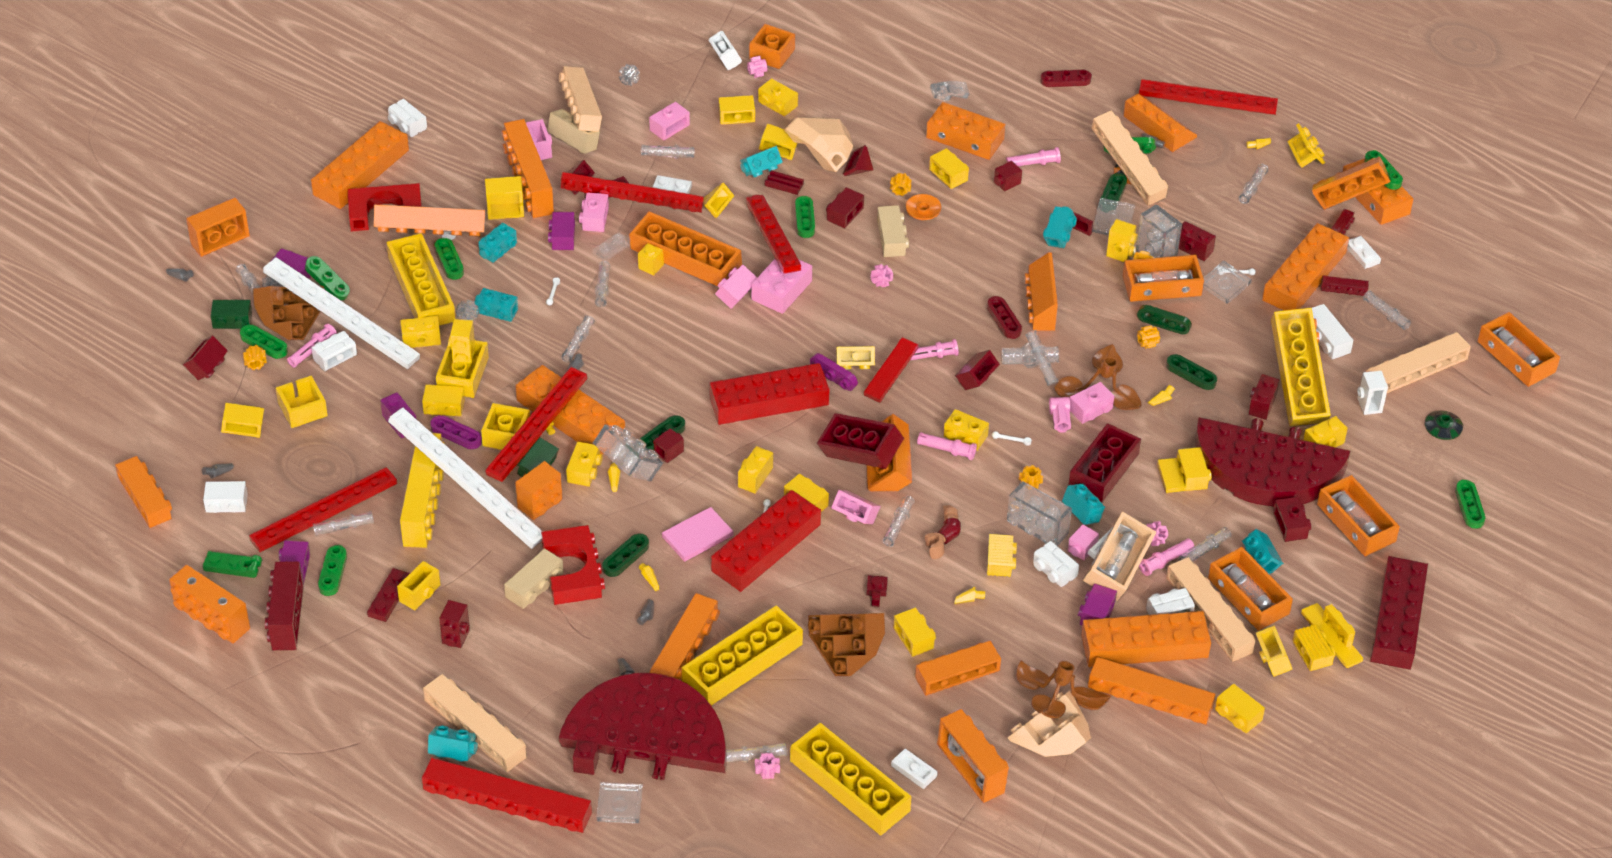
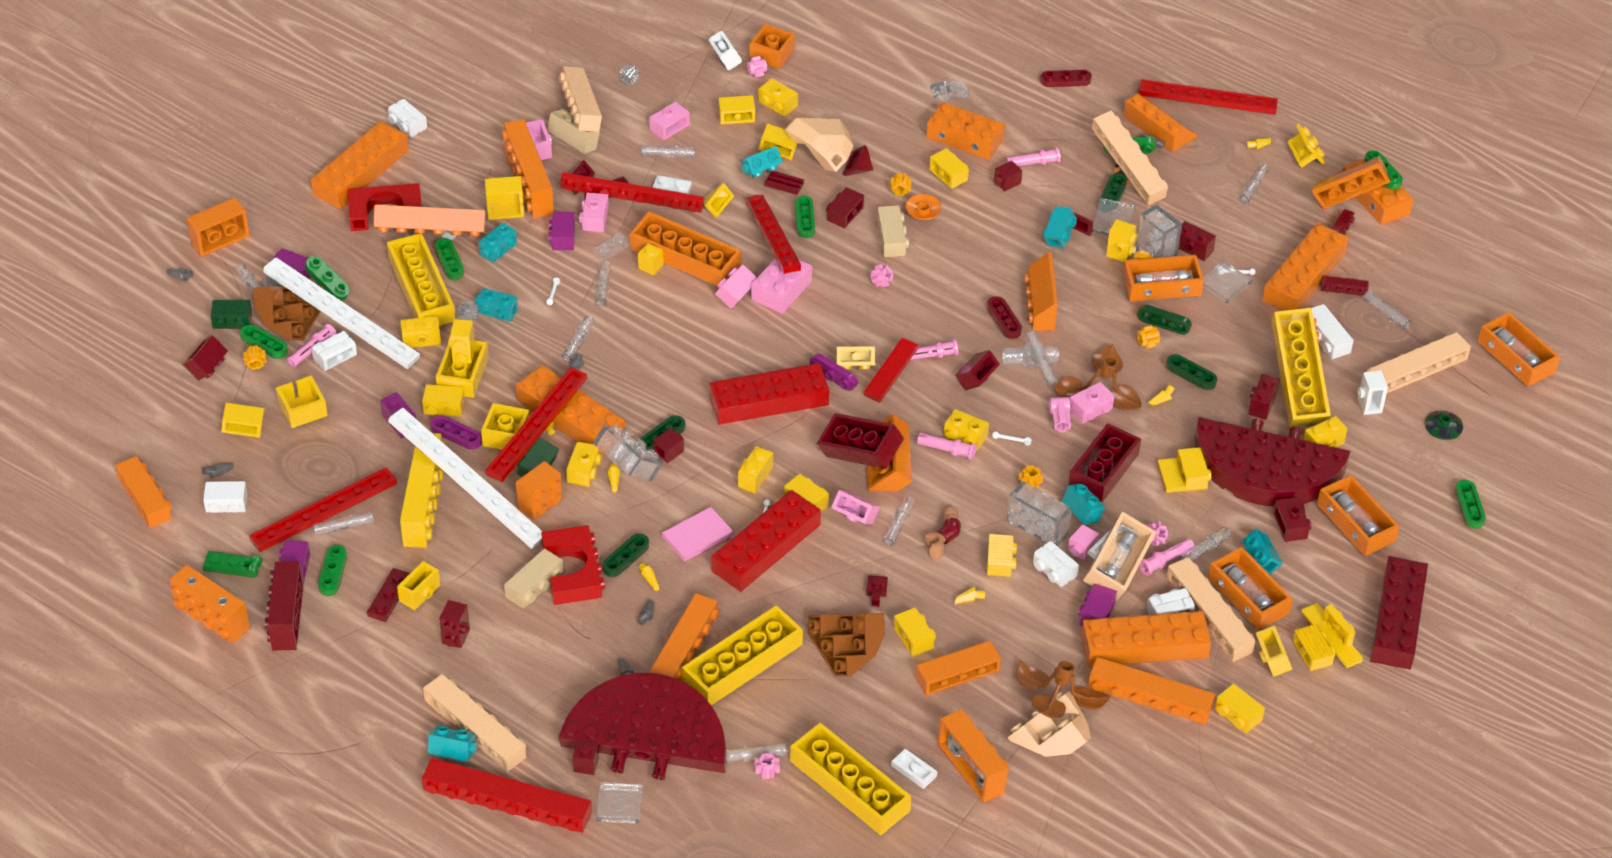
white plate [1347,236,1381,269] -> none

